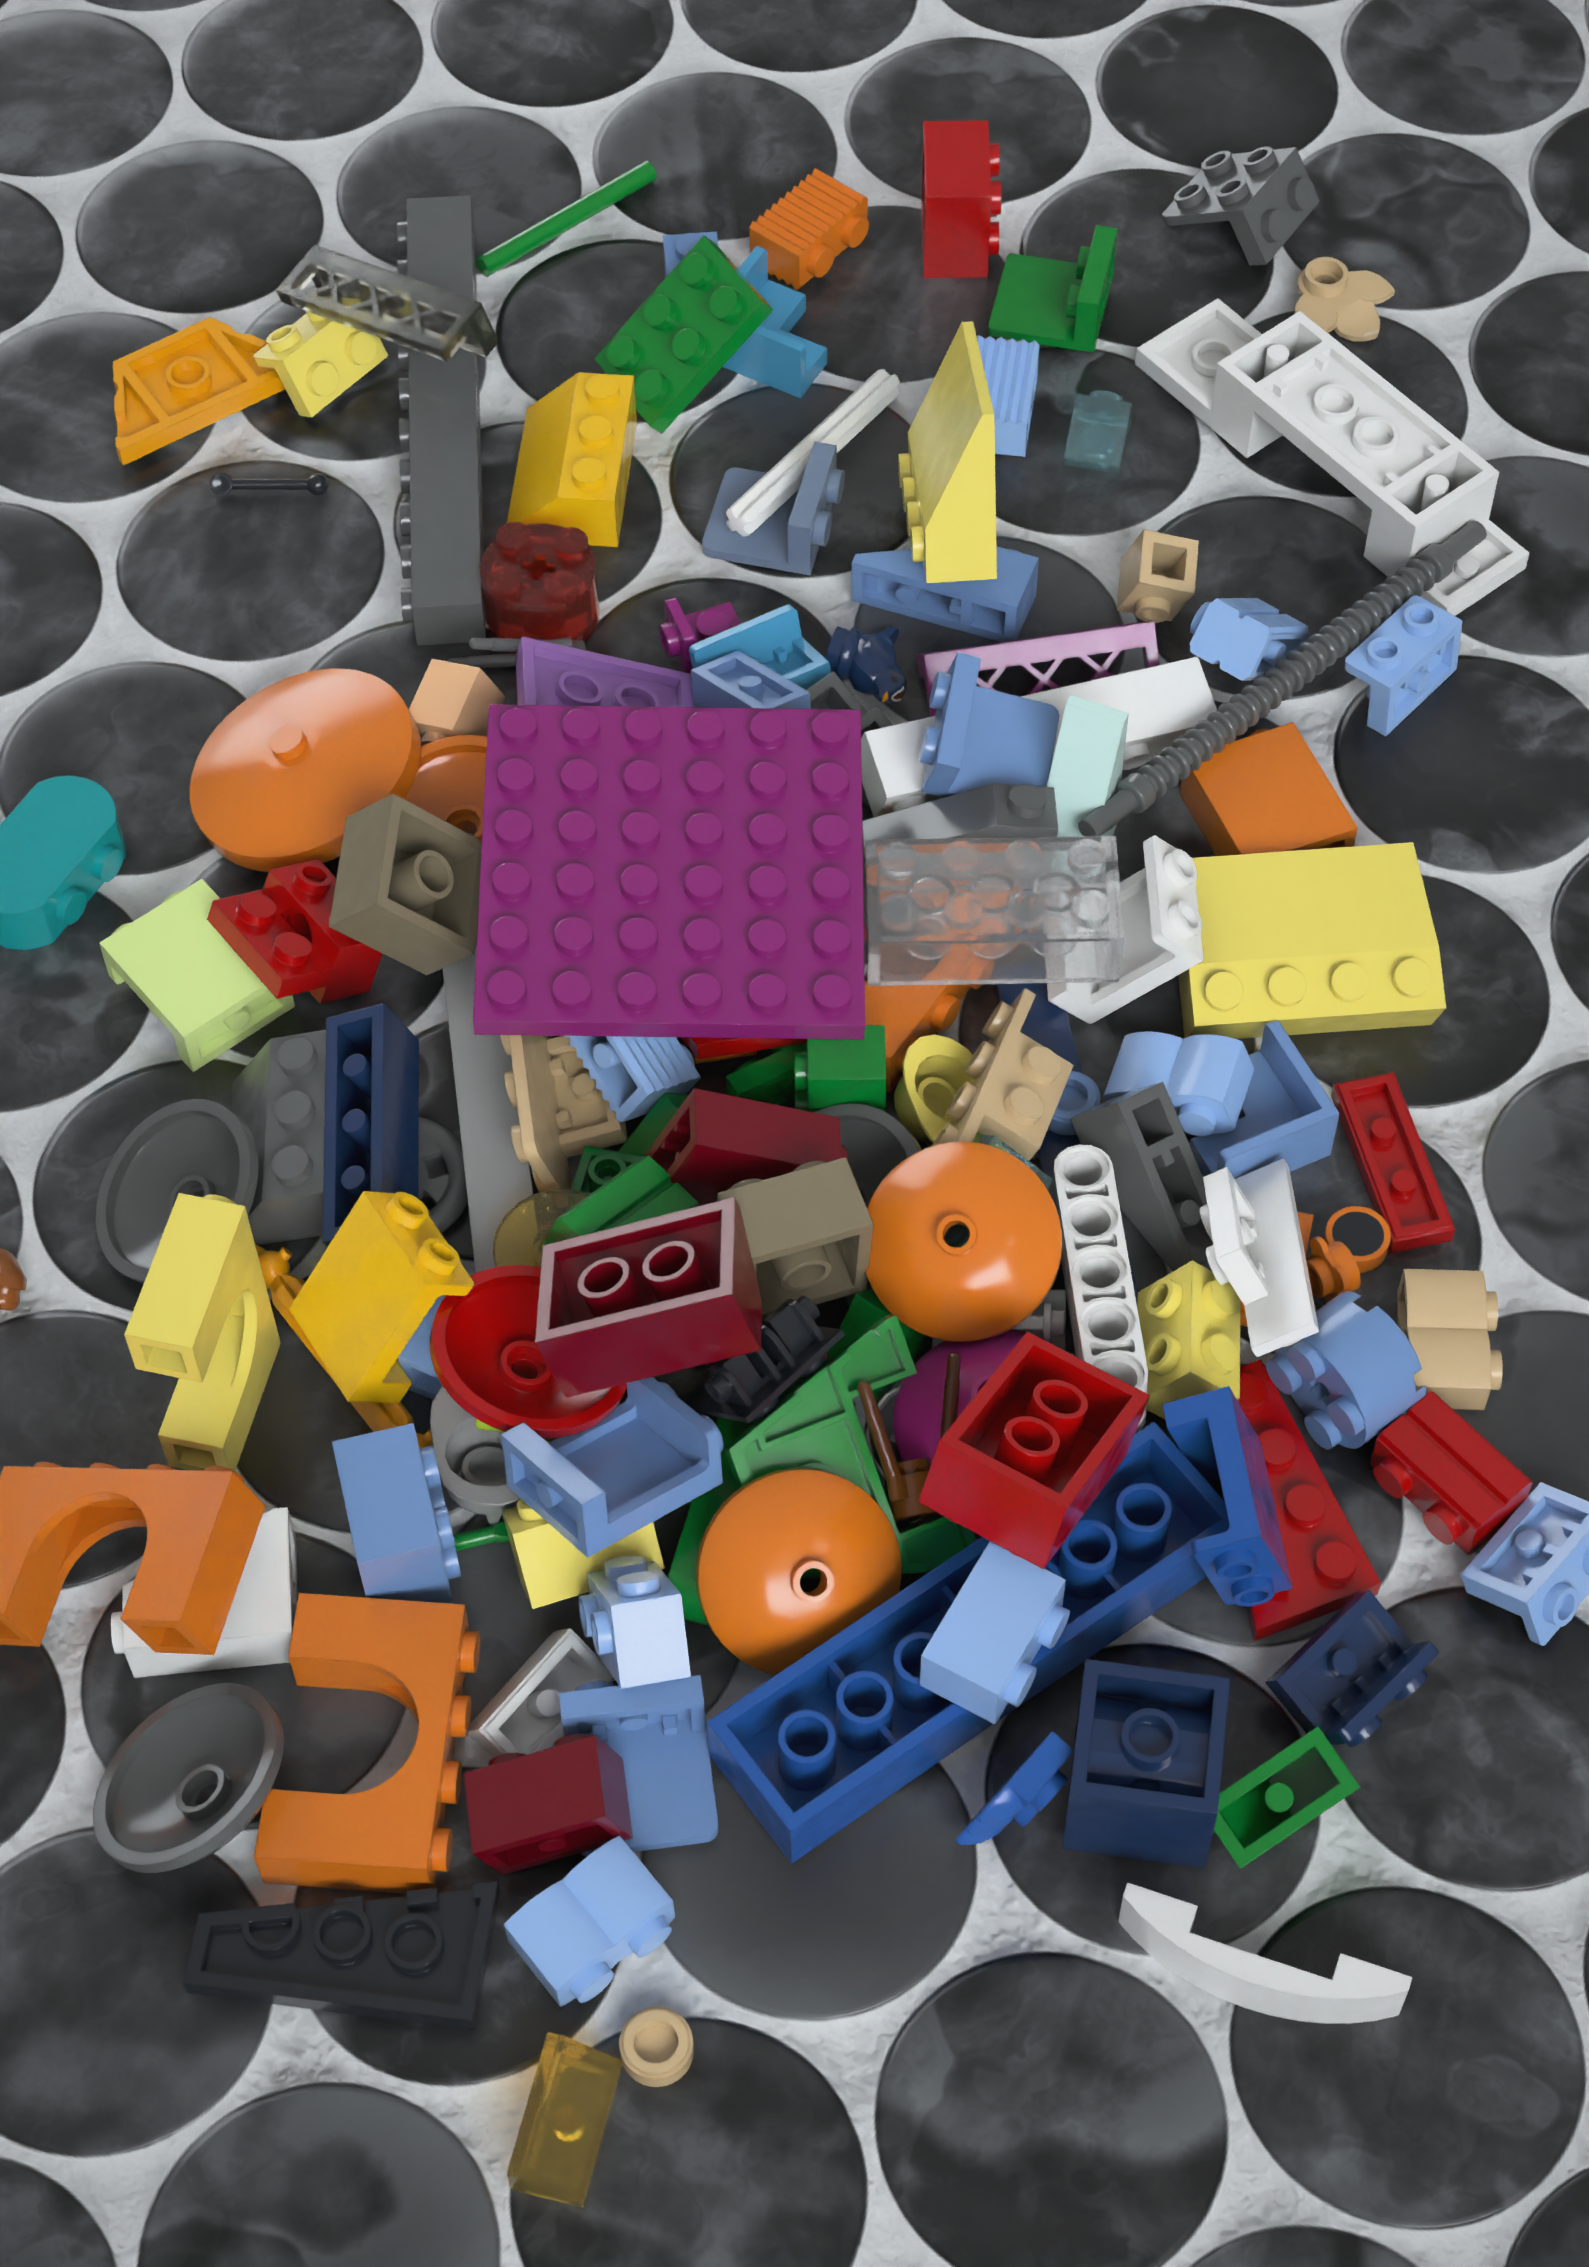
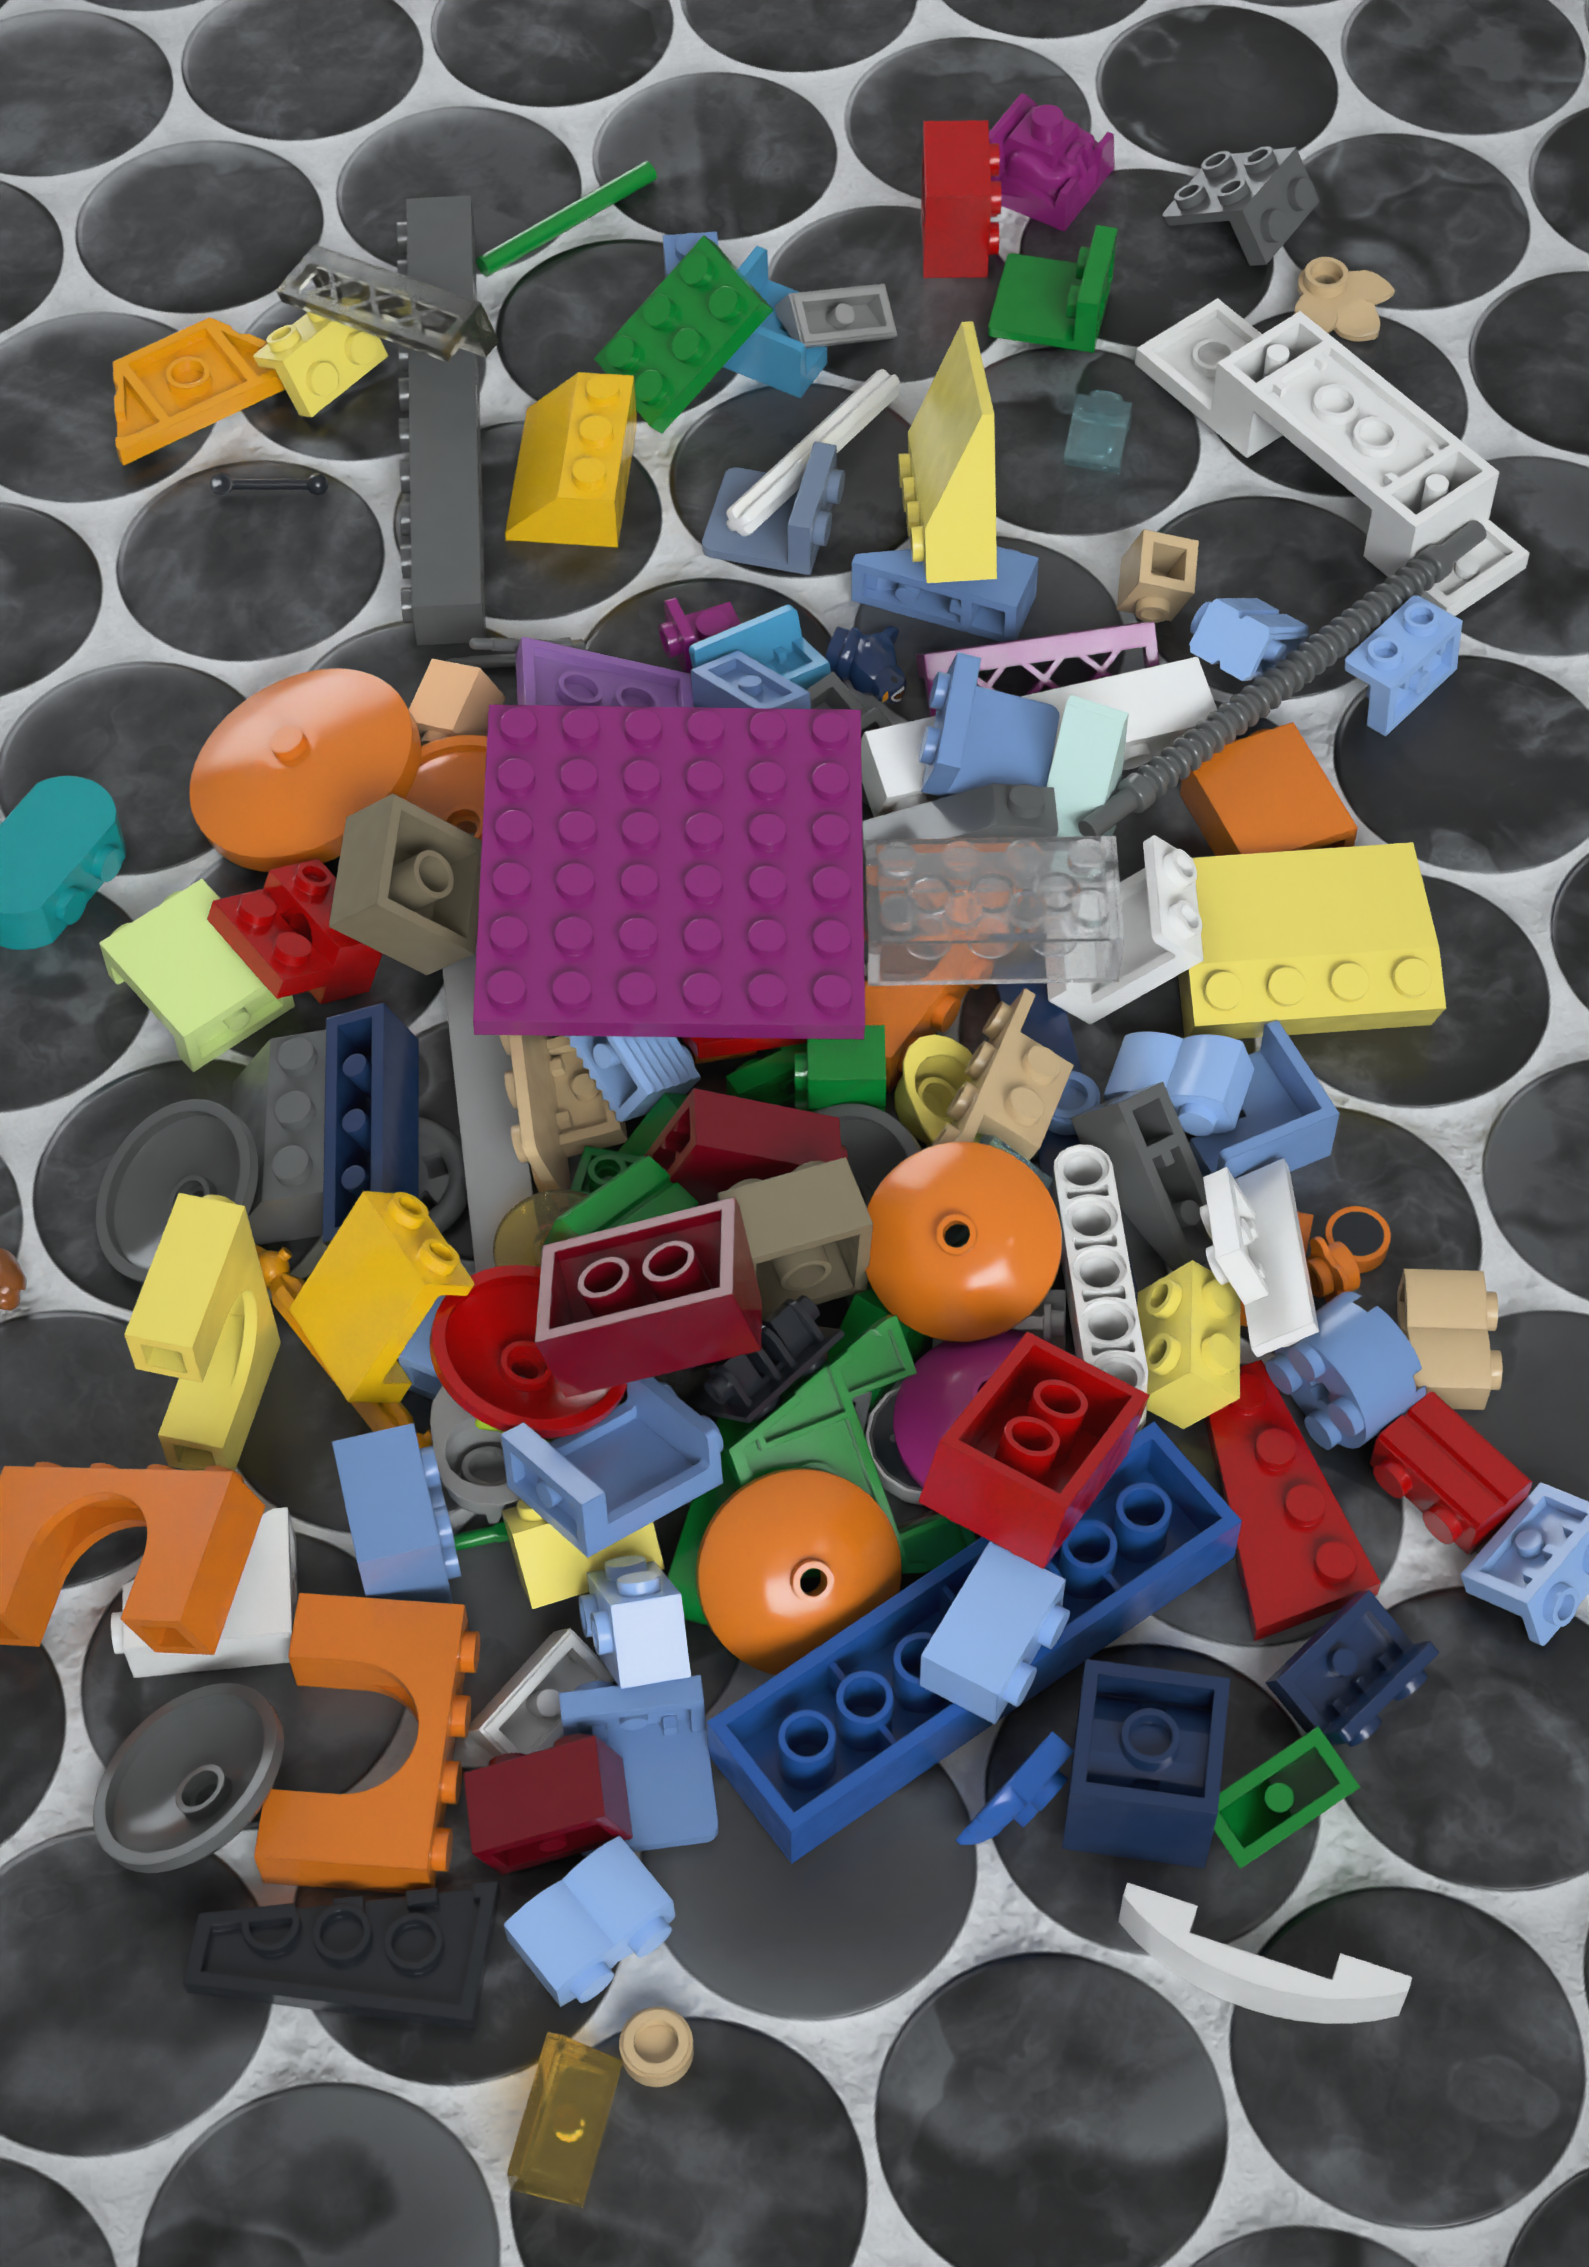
clear red brick [480,522,600,653] -> none
orange brick [749,168,869,290] -> none
reddish brown plant [857,1353,961,1521] -> none
light blue brick [977,335,1040,457] -> none
blue panel [1162,1386,1293,1606] -> none
red tile [1331,1072,1455,1254] -> none
none -> light grey slope [775,284,898,348]
none -> magenta brick [989,93,1115,232]

